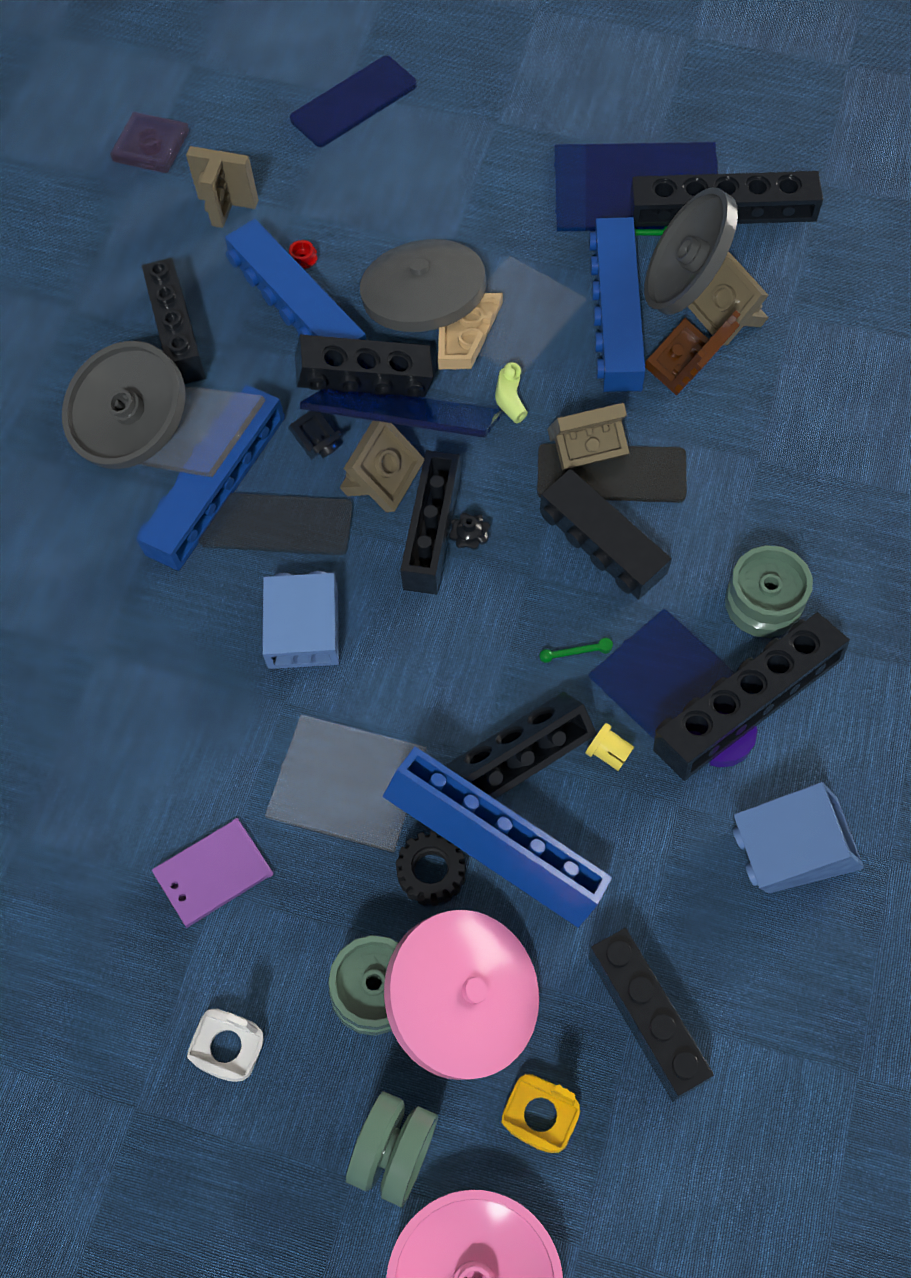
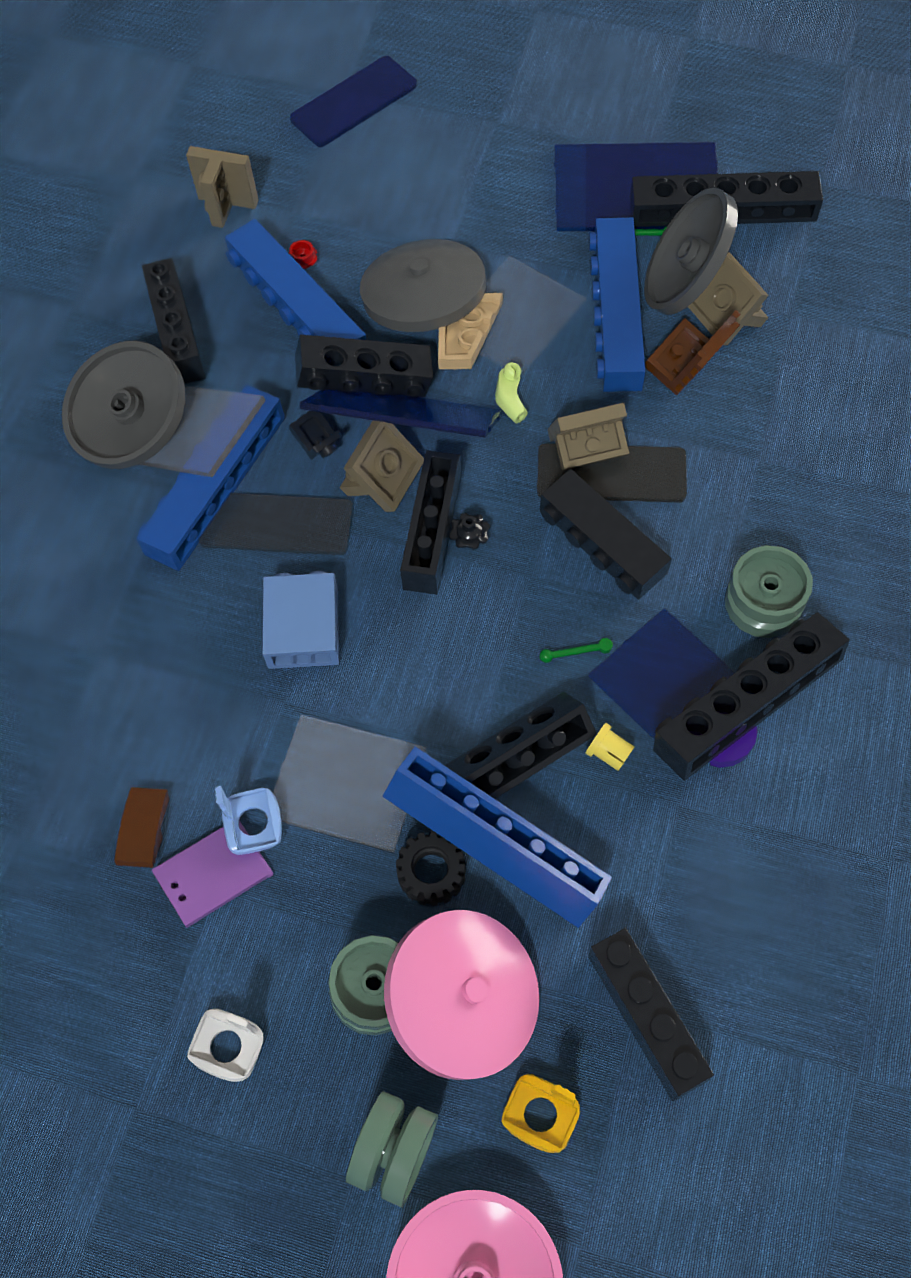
clear purple plate [110,112,189,174] -> none
medium blue slope [733,782,864,894] -> none
none -> reddish brown slope [114,787,169,868]
none -> light blue piece [215,786,282,855]

